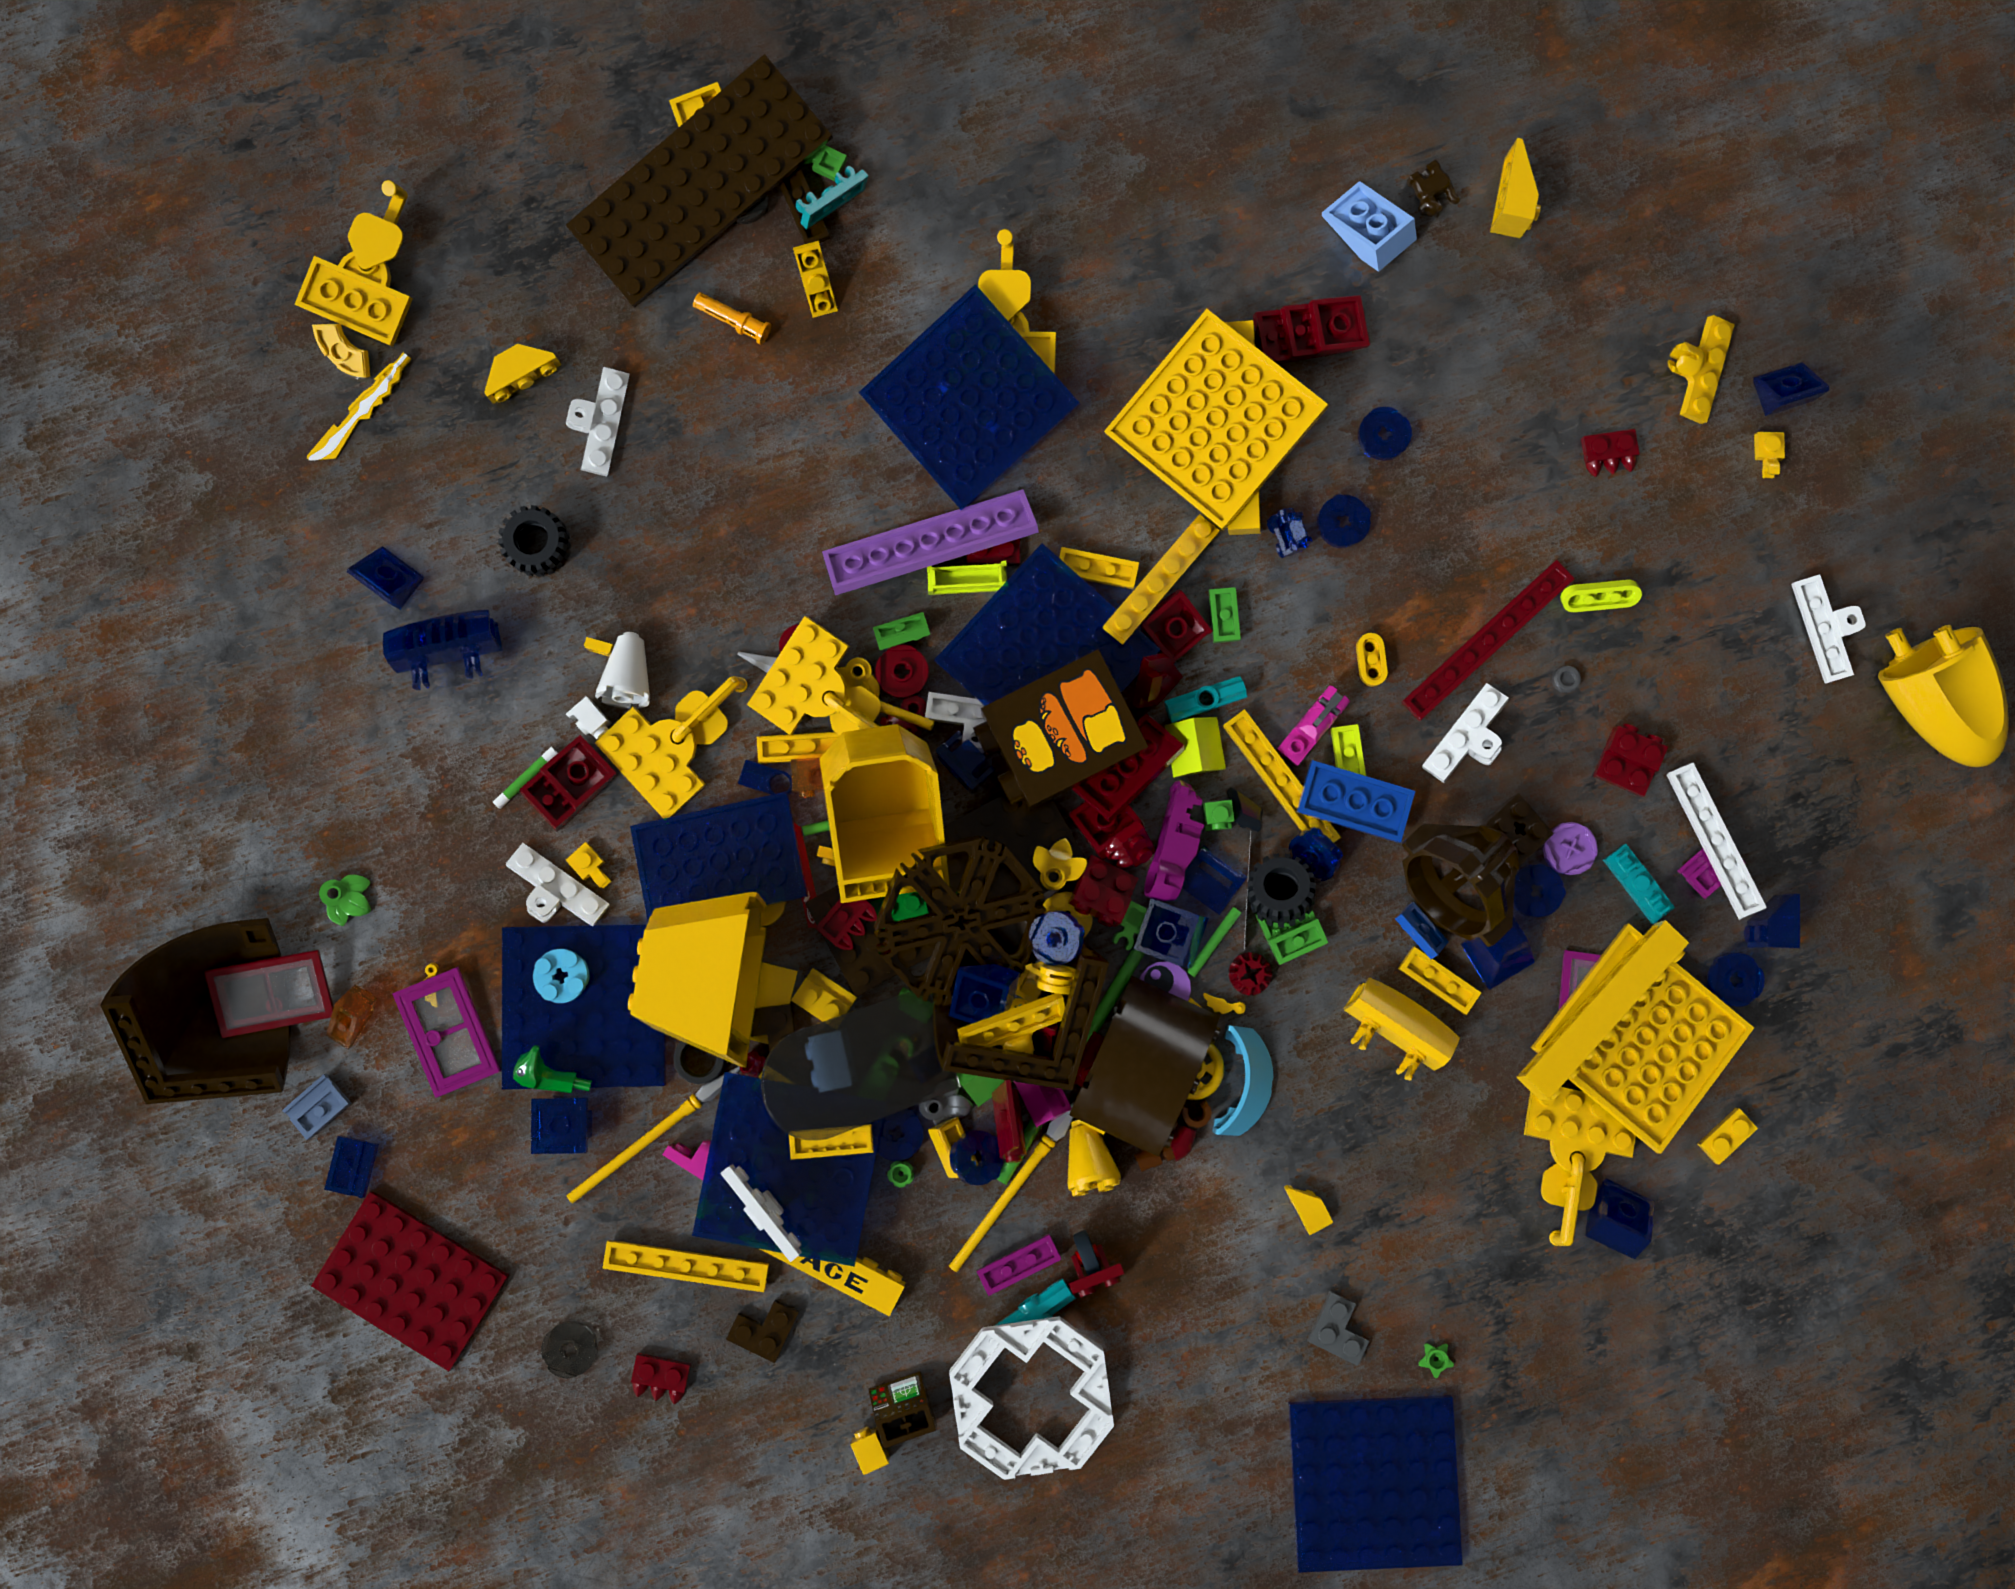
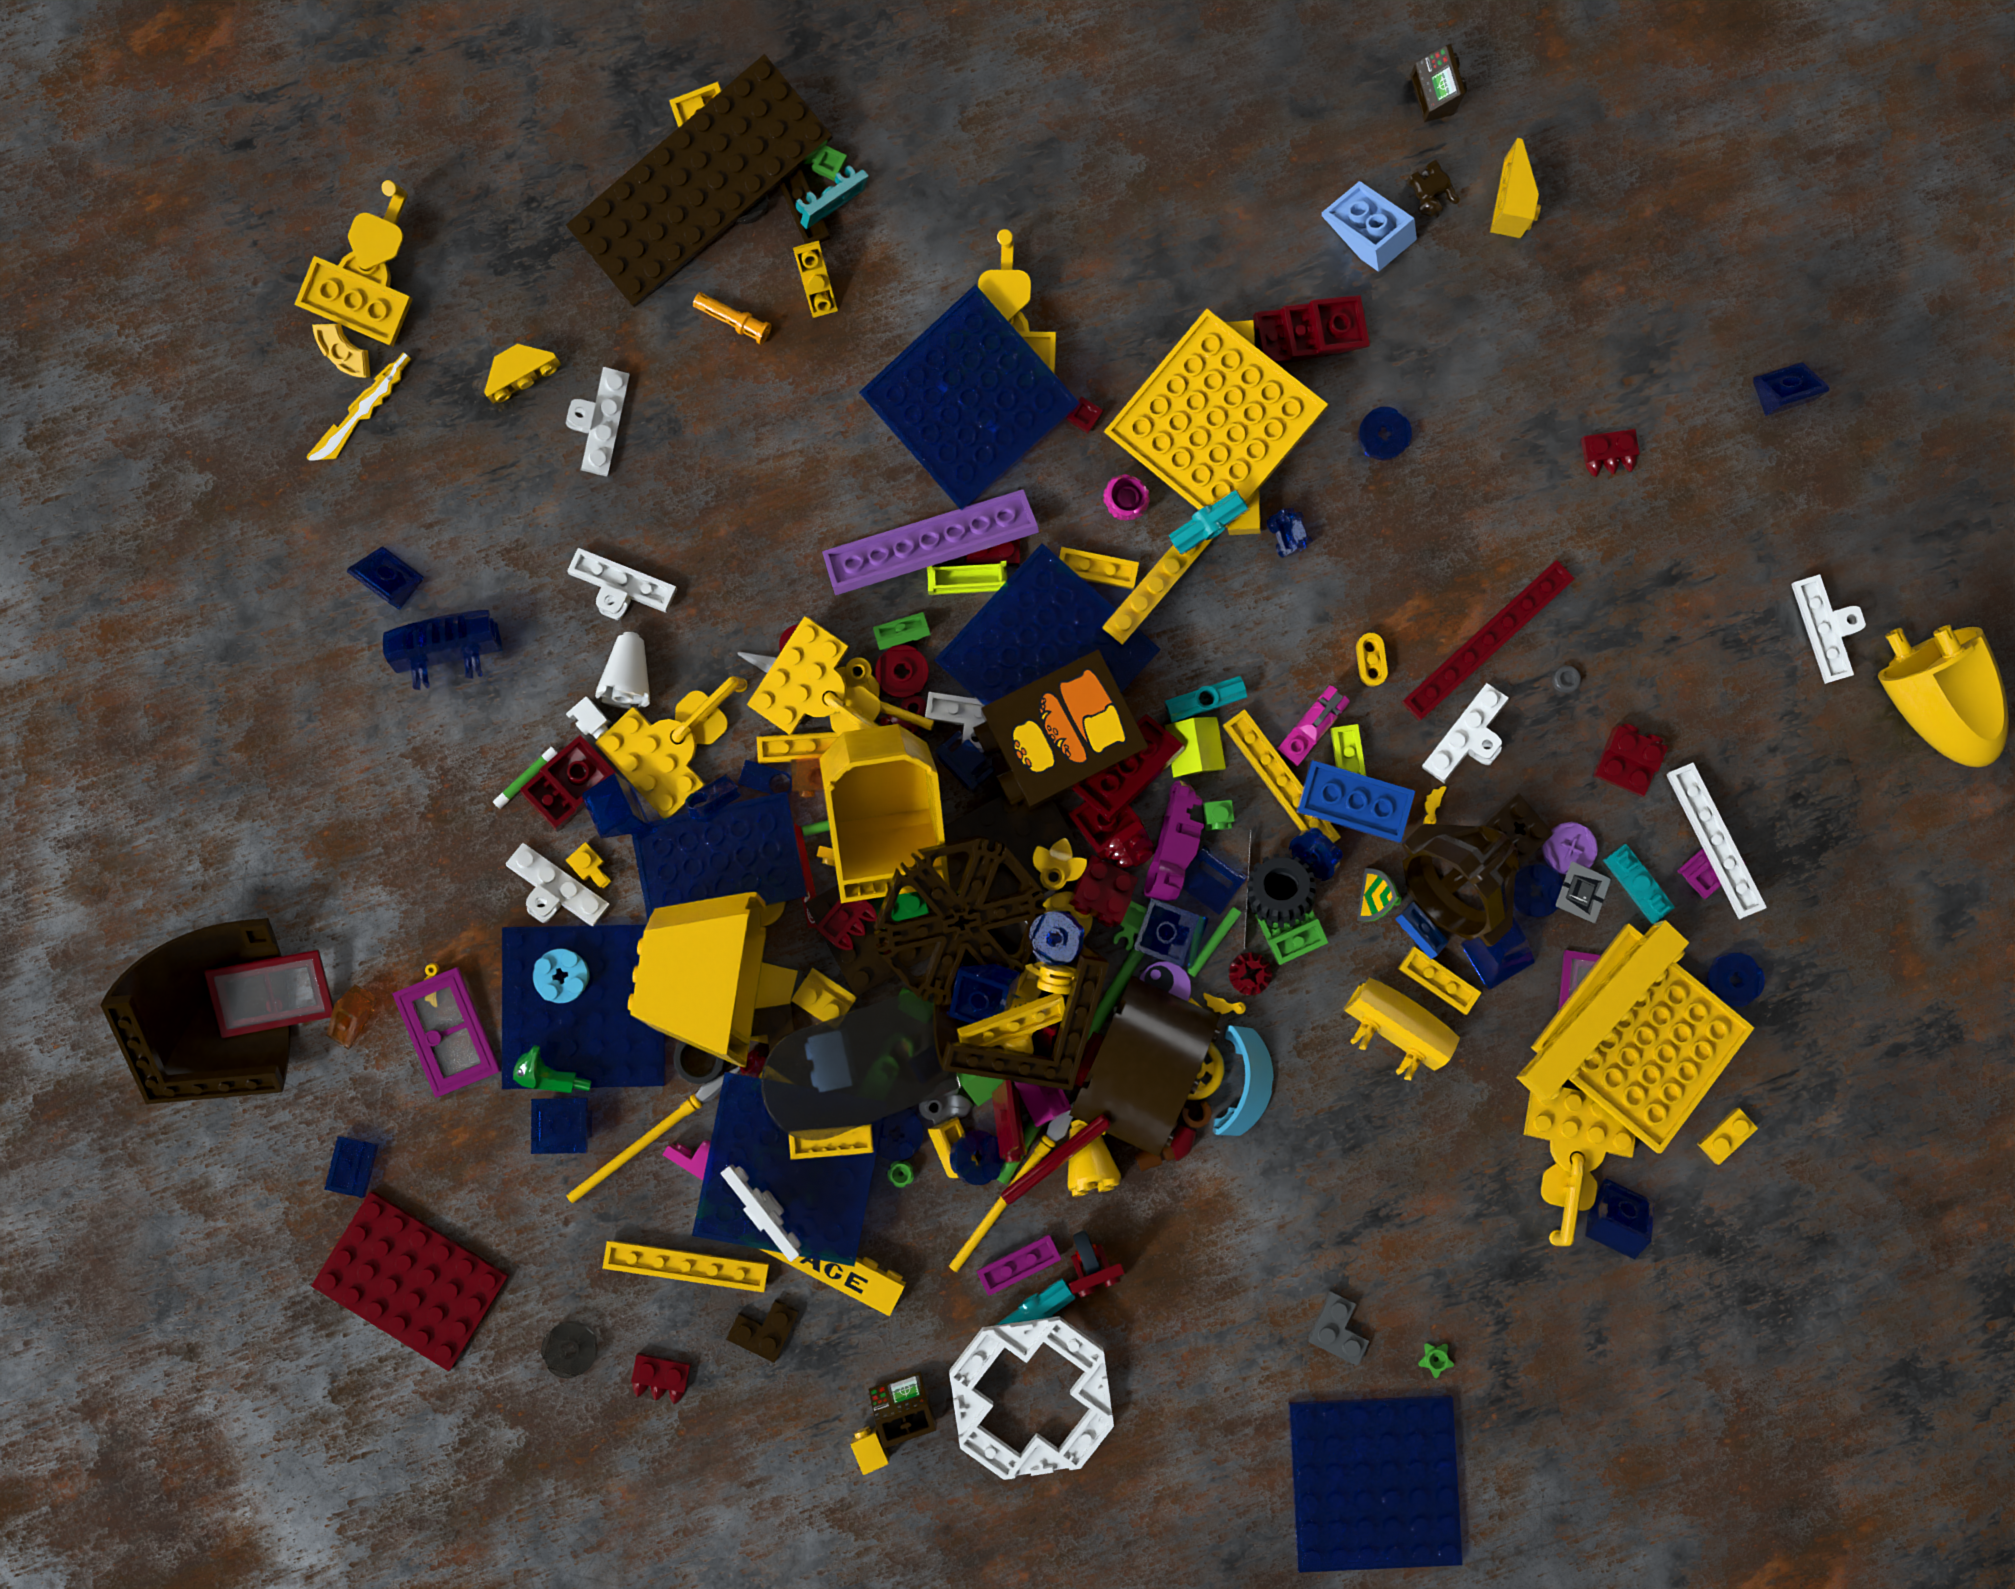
sand blue plate [282,1074,352,1140] -> none
bright green plate [319,874,371,926] -> none
black tyre [498,505,571,577] -> none
yellow tile [584,637,614,657] -> none
dark red plate [1133,653,1183,709] -> none
dark red slope [1140,590,1213,664] -> none
bright green plate [1208,587,1241,643] -> none
black piece [1227,787,1263,832] -> none
yellow slope [1284,1185,1333,1235] -> none
clear blue plate [1317,494,1371,548] -> none
neon yellow plate [1560,580,1642,612] -> none
yellow plate [1667,315,1735,424] -> none
clear blue slope [1744,893,1800,949] -> none
yellow plate [1754,432,1785,479] -> none
none -> white plate [567,548,677,620]
none -> clear blue slope [582,773,652,839]
none -> clear blue piece [685,774,741,819]
none -> dark red axle [1001,1114,1111,1205]
none -> dark red plate [1066,396,1103,434]
none -> dark pink hair [1103,474,1150,521]
none -> teal piece [1169,490,1249,555]
none -> shield [1357,868,1401,922]
none -> dark brown slope [1410,44,1467,123]
none -> yellow piece [1423,786,1447,824]
none -> sticker [1556,862,1611,923]

